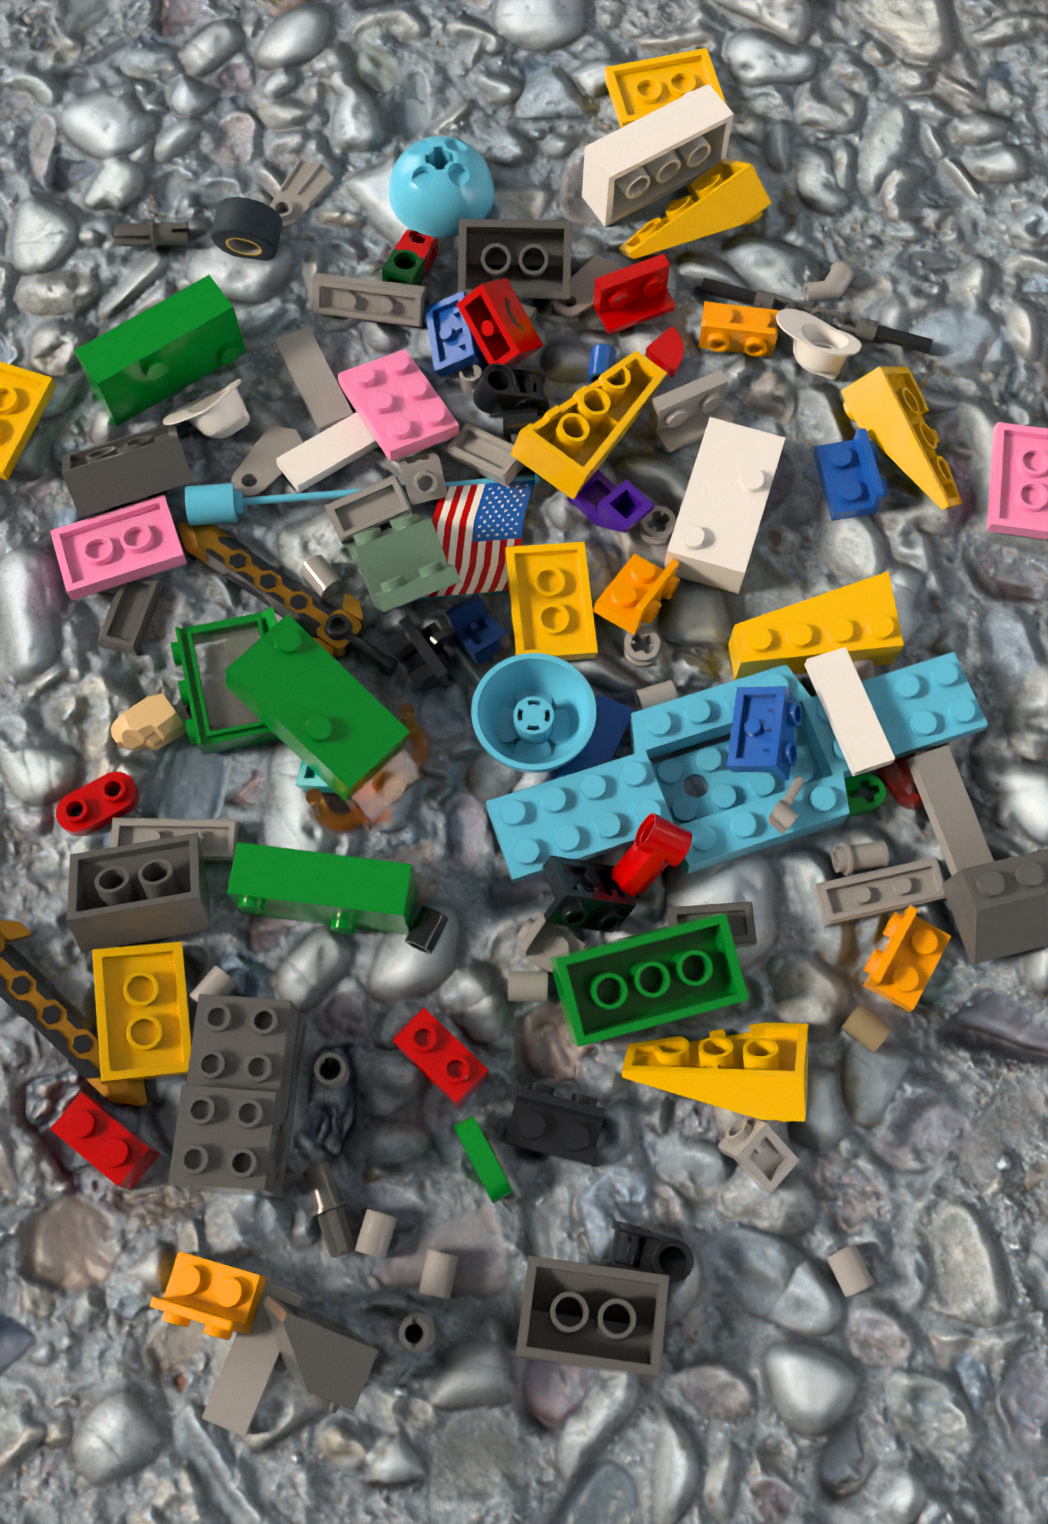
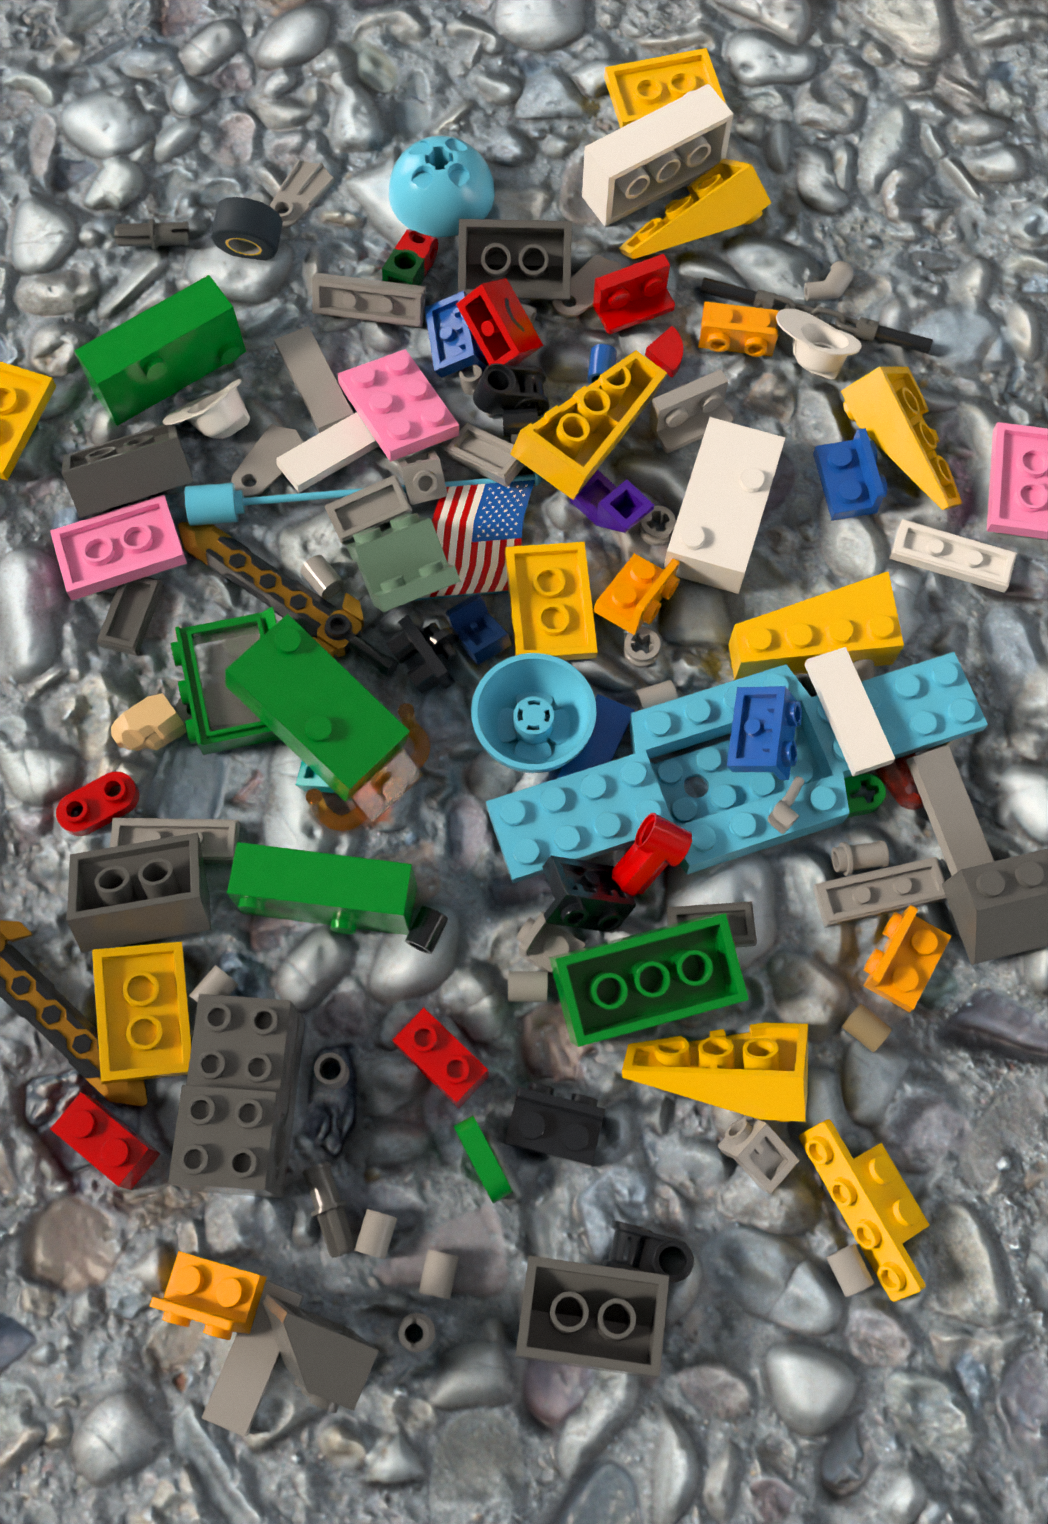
none -> yellow bracket [799,1119,930,1302]
none -> white tile [889,519,1017,593]

